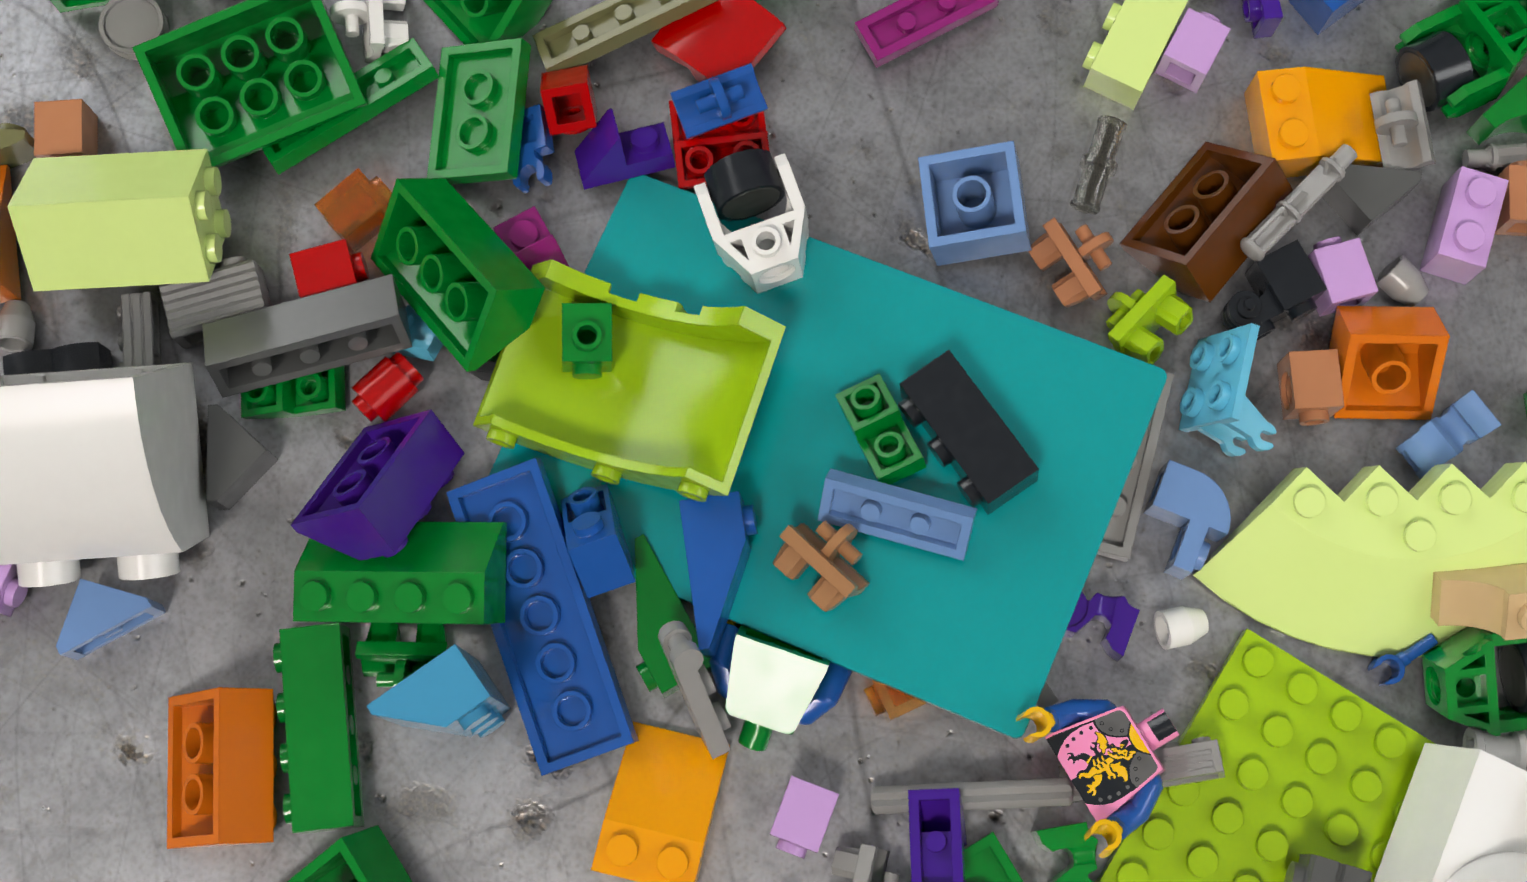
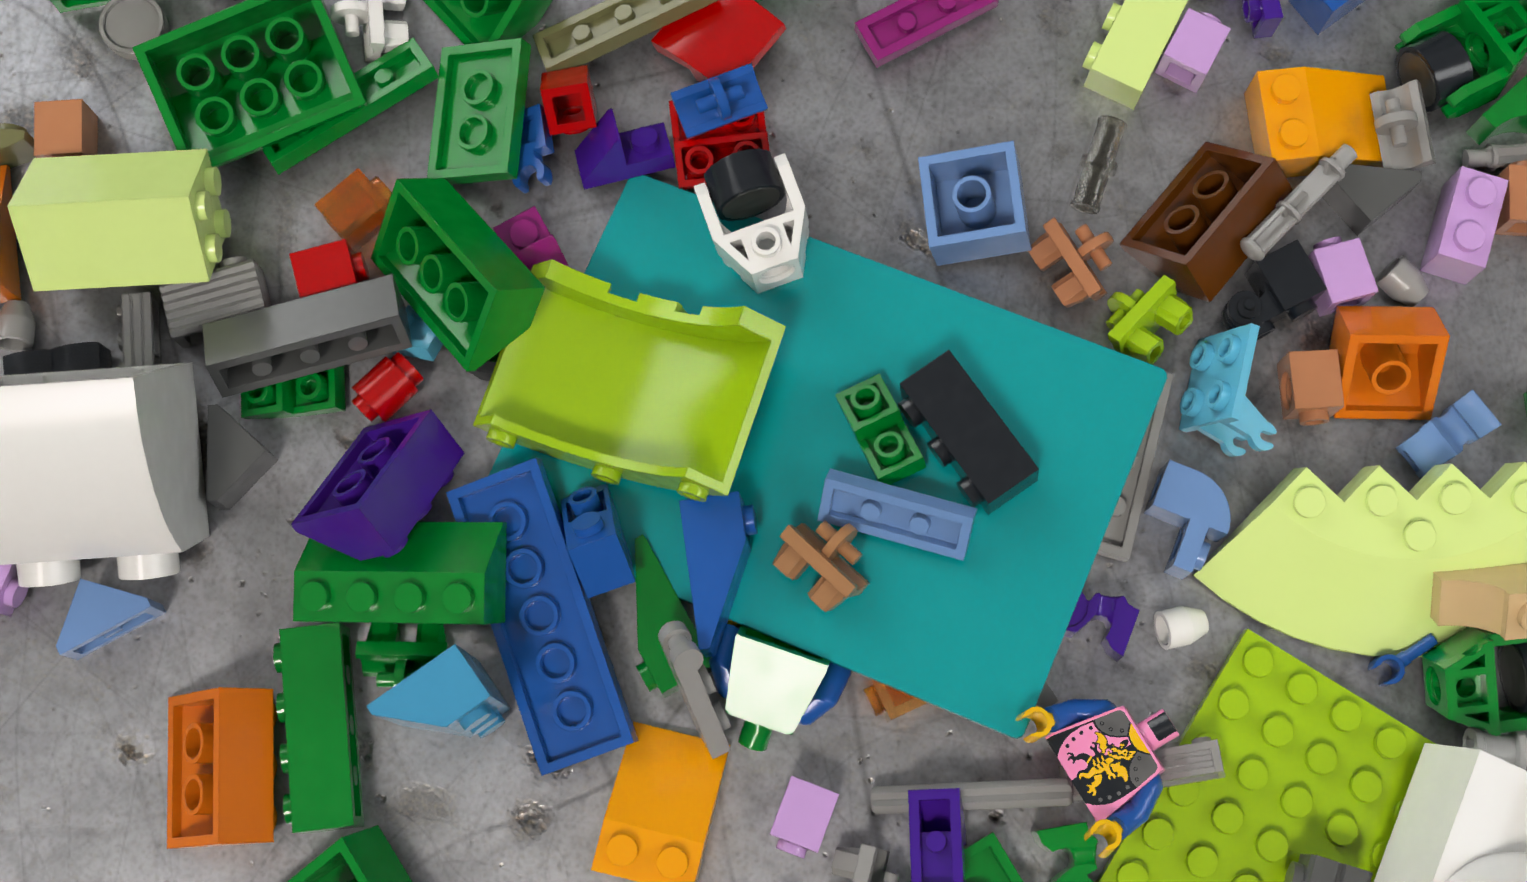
green brick [562,303,612,379] -> none

